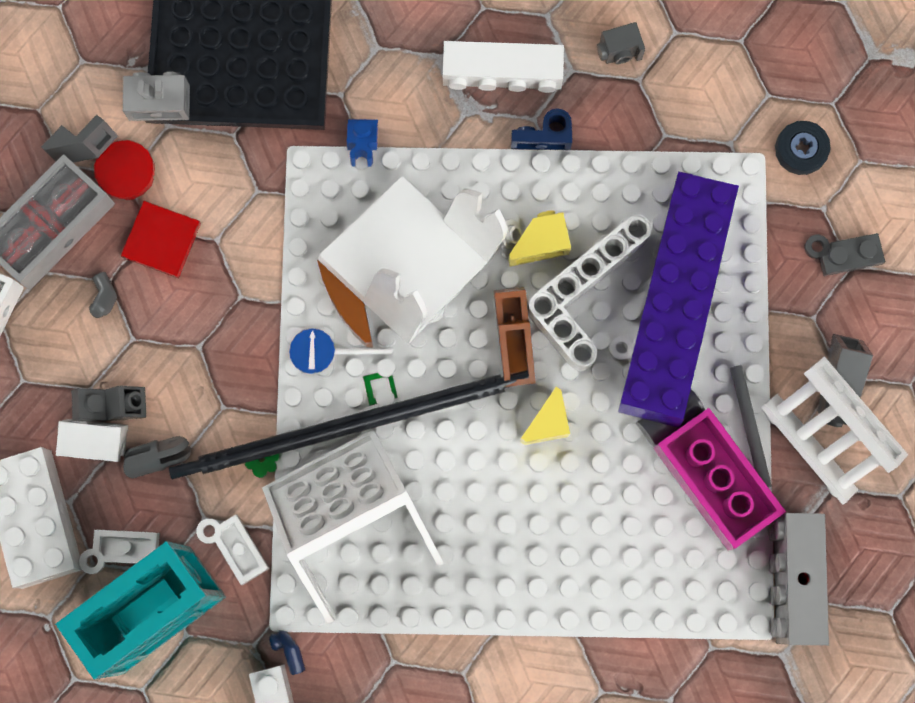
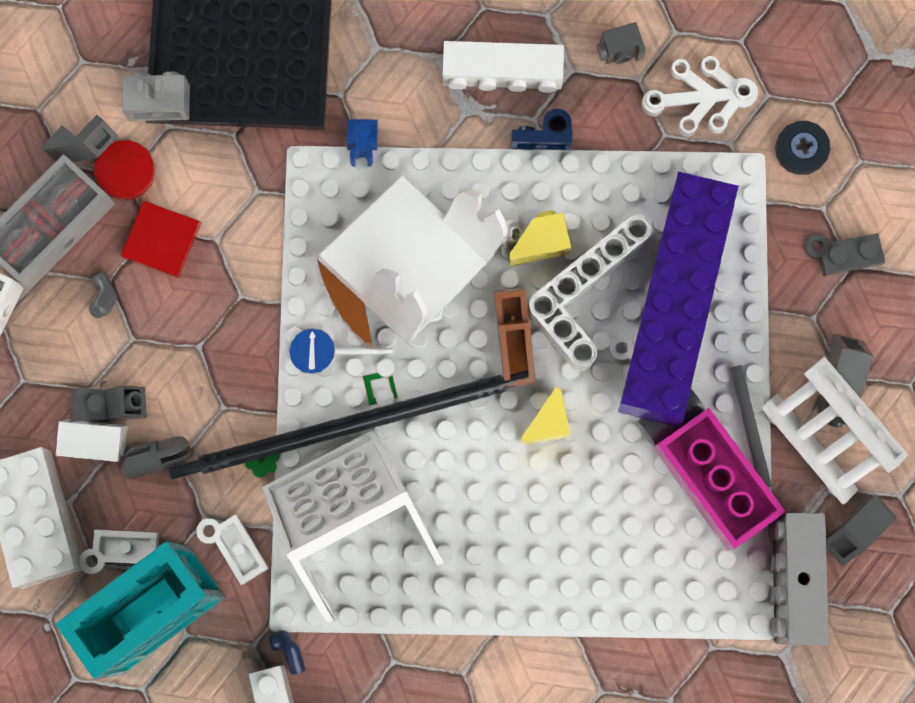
none -> white plant [641,56,758,137]
none -> dark grey slope [826,494,897,566]

